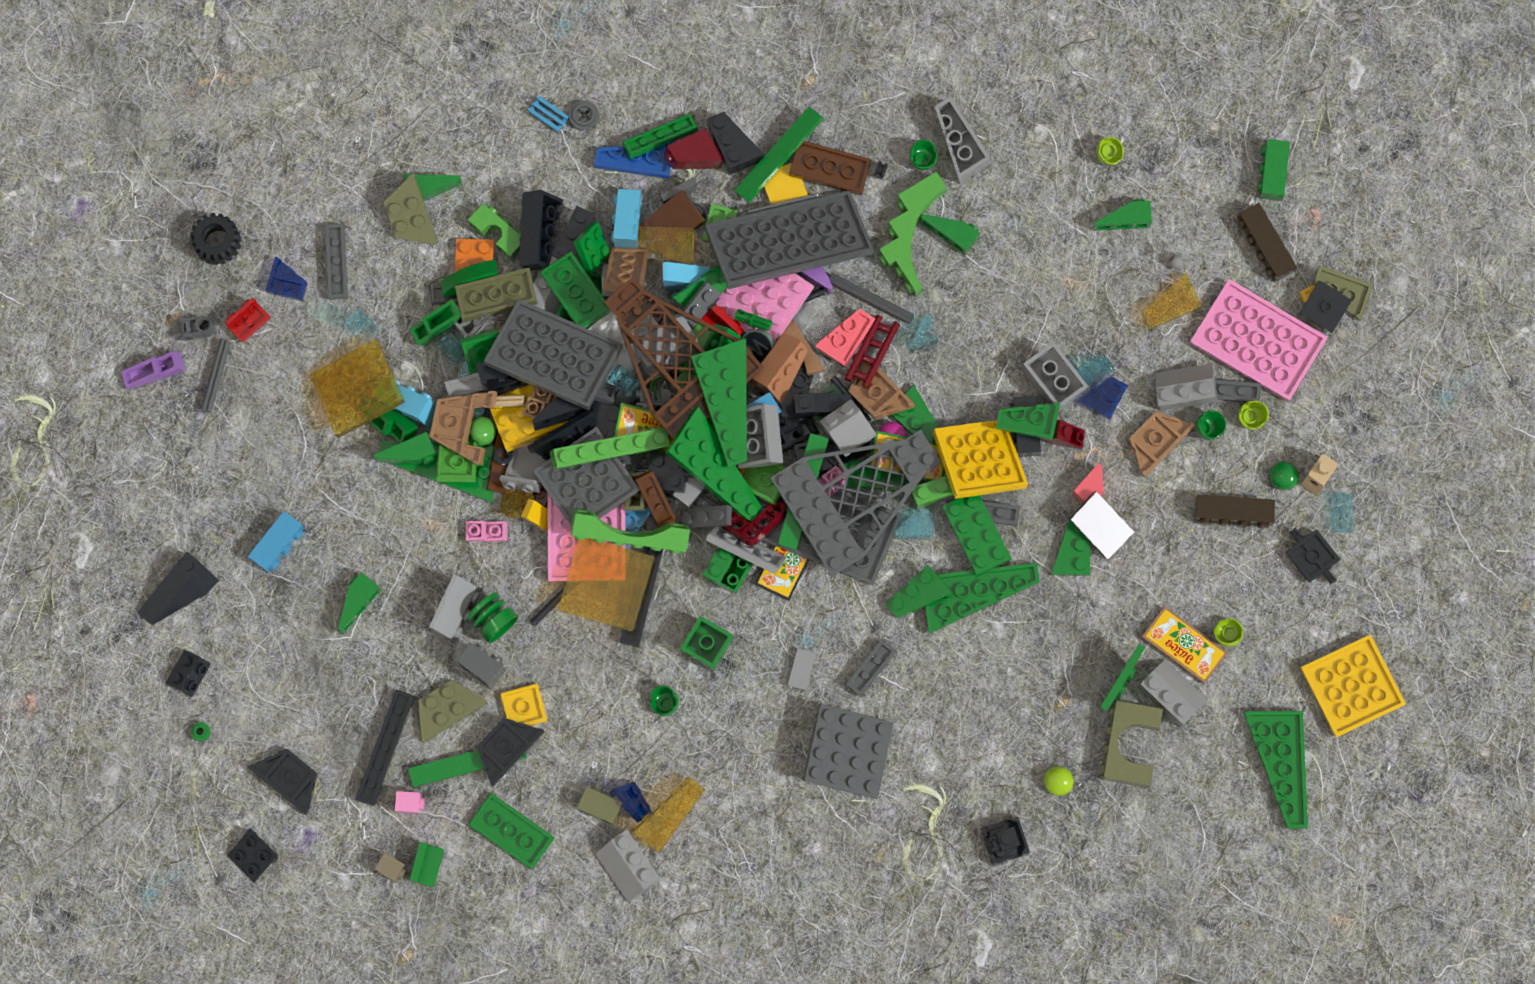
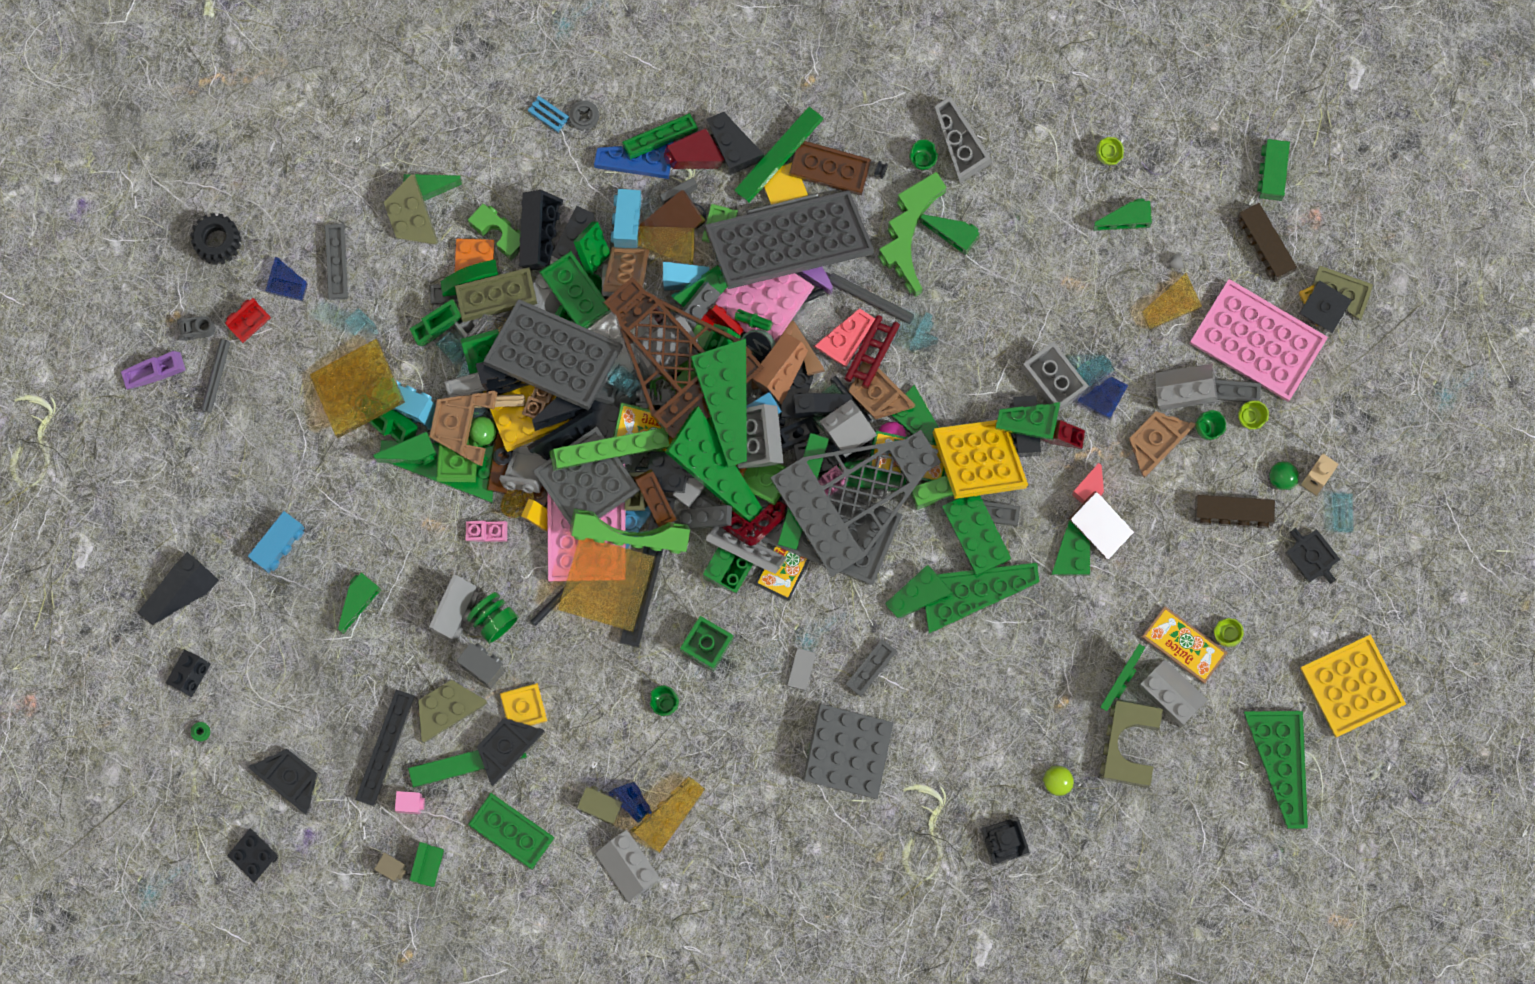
clear light blue slope [894,510,934,539] -> none

